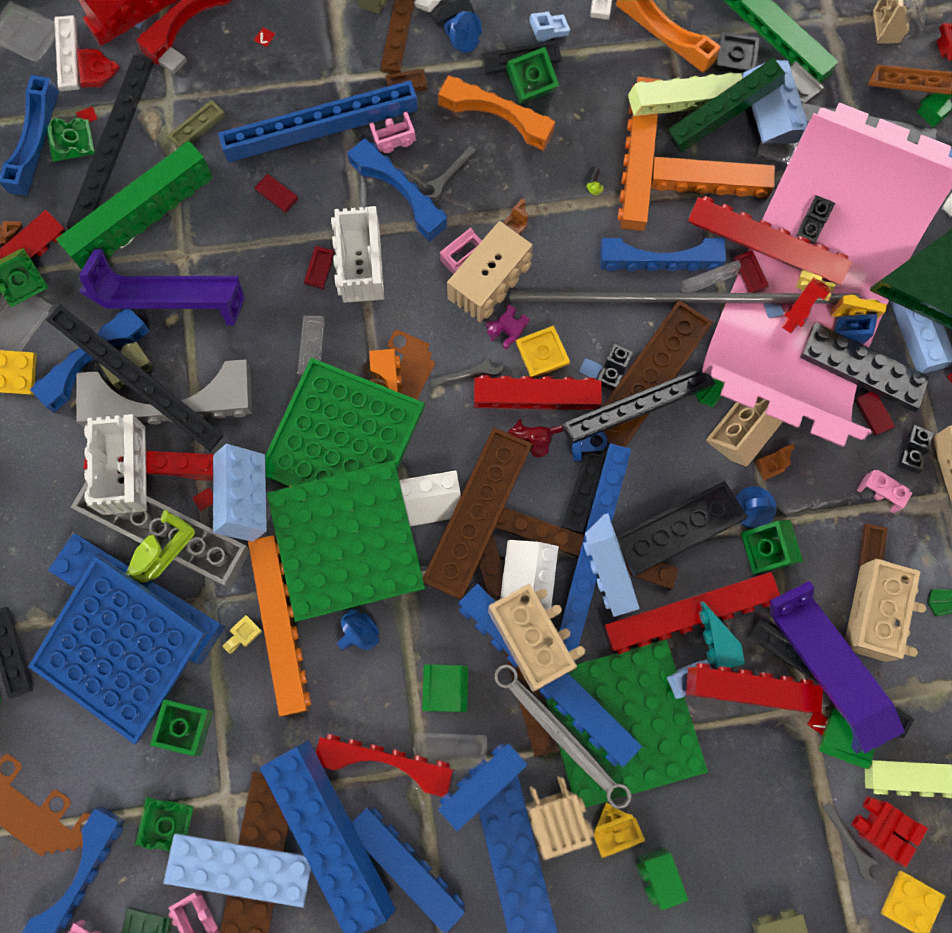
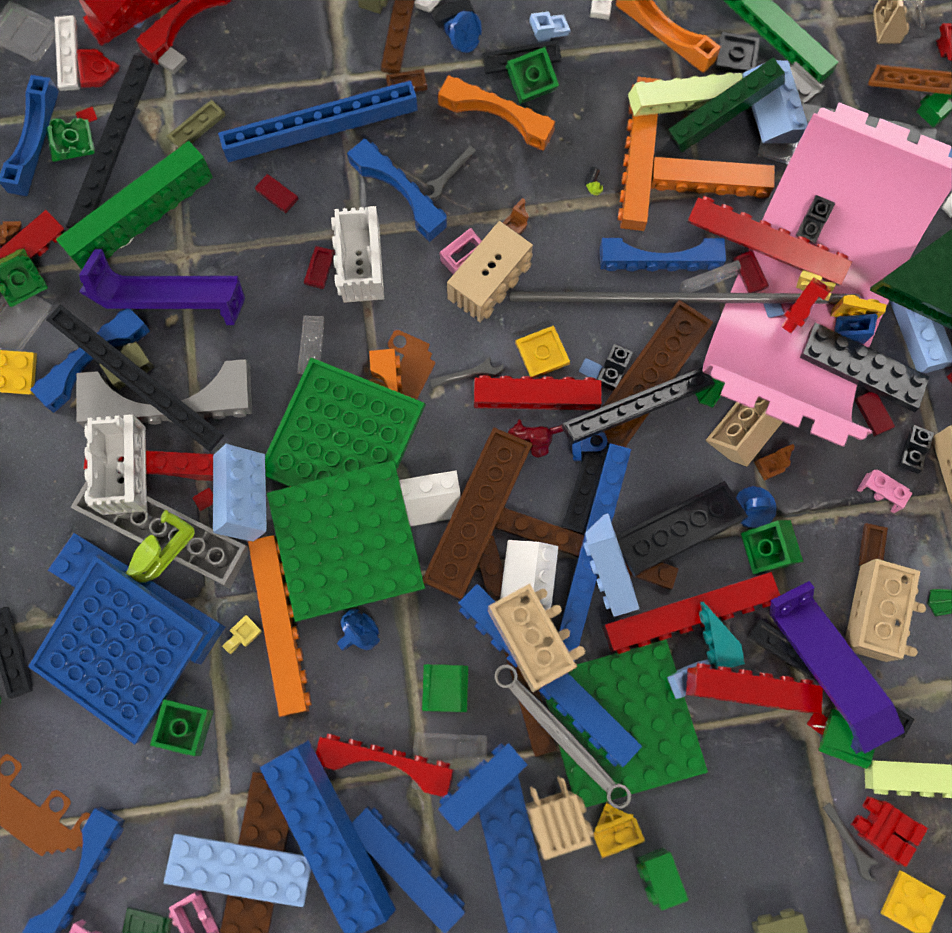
green slope [134,797,193,852] -> none
red sticker [254,27,275,47] -> none
bright pink window [369,112,416,153] -> none
magenta animal [486,304,530,349] -> none

